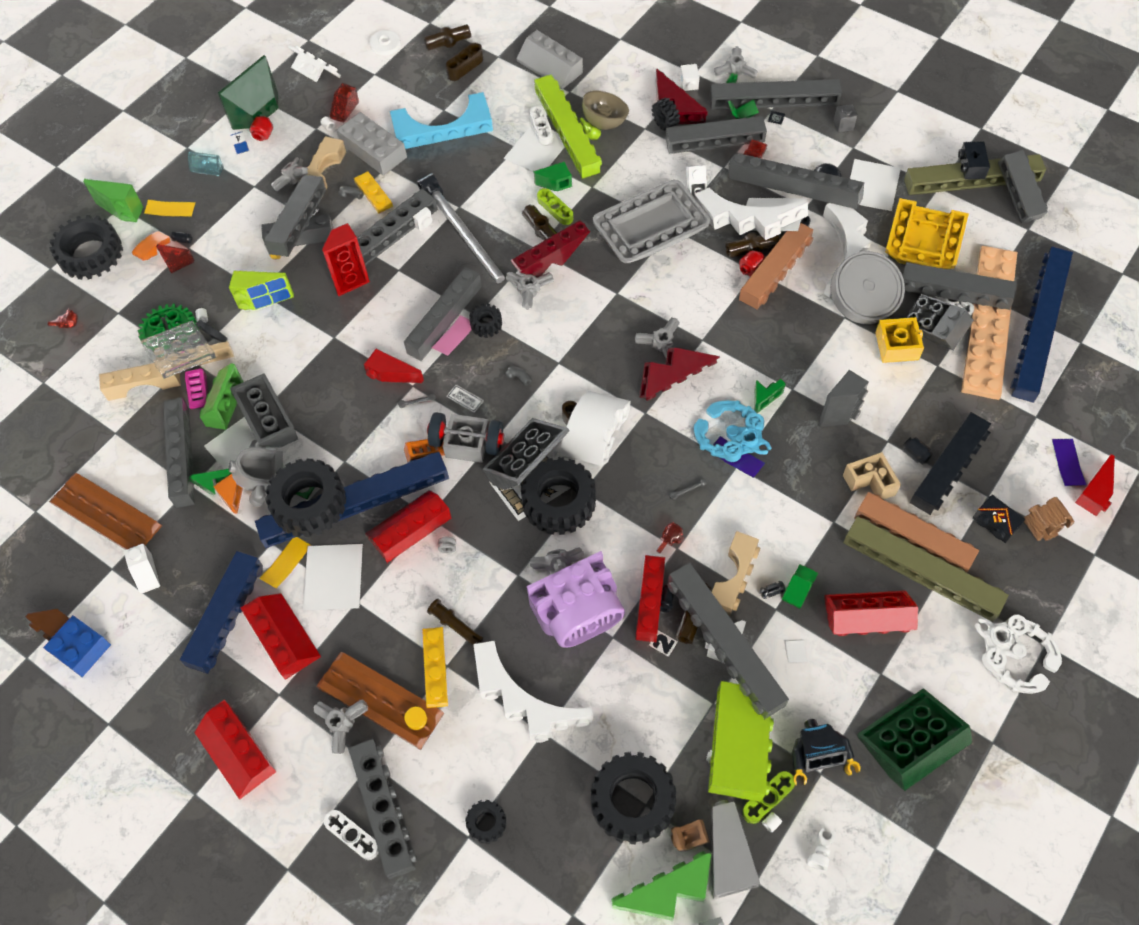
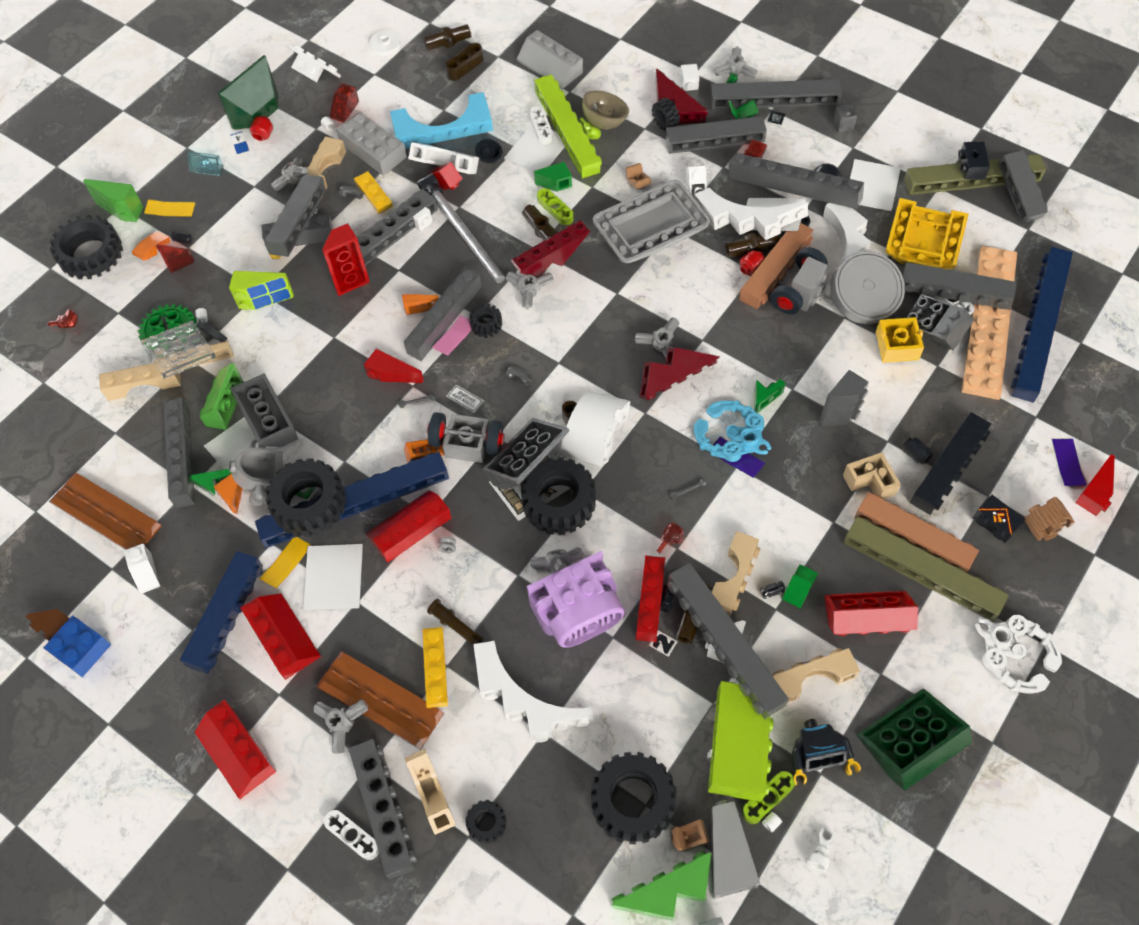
dark pink slope [185,369,208,409] -> none
yellow tile [405,707,427,730] -> none
none -> orange slope [402,294,439,315]
none -> tan arch [405,749,456,834]
none -> white arch [409,142,479,174]
none -> slope [428,162,462,190]
none -> black hat [475,139,503,163]
none -> medium nougat bracket [625,163,651,189]
none -> brick [771,247,828,315]
none -> tan arch [772,648,860,703]

